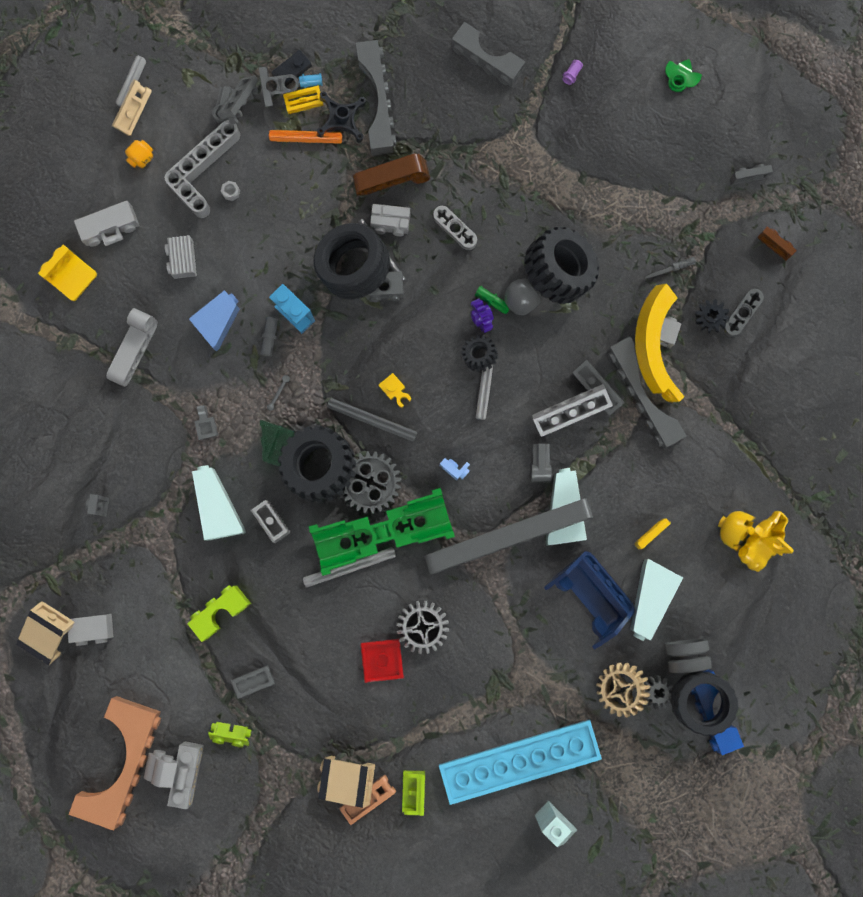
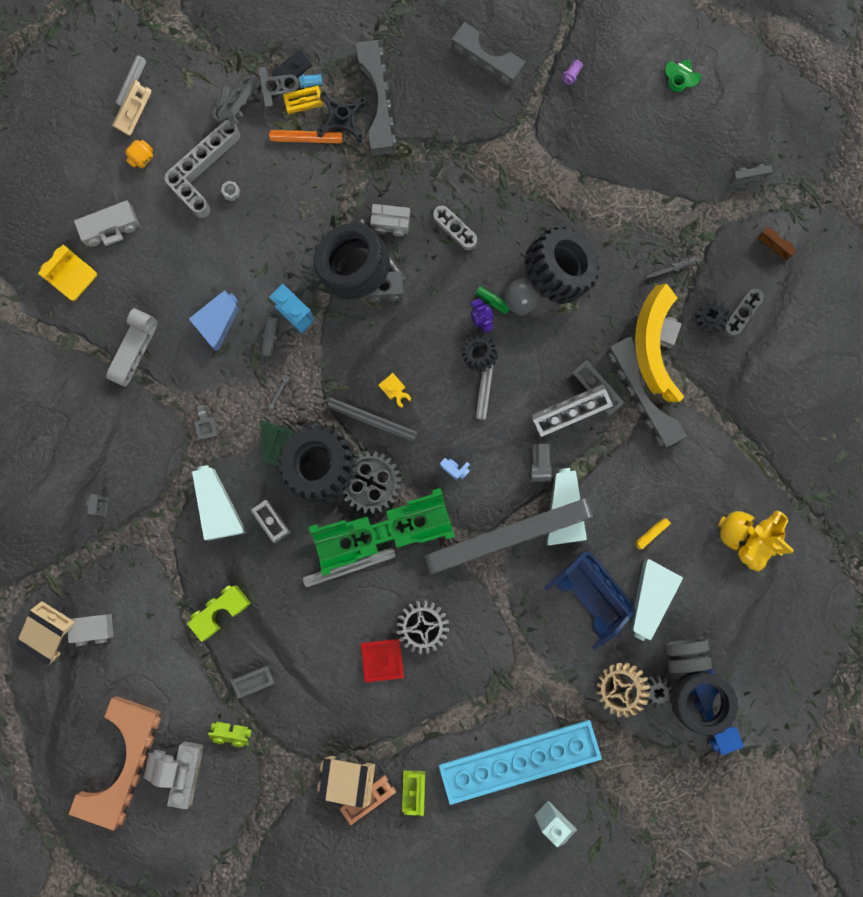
light grey brick [165,235,197,279] -> none
reddish brown beam [353,154,430,196] -> none

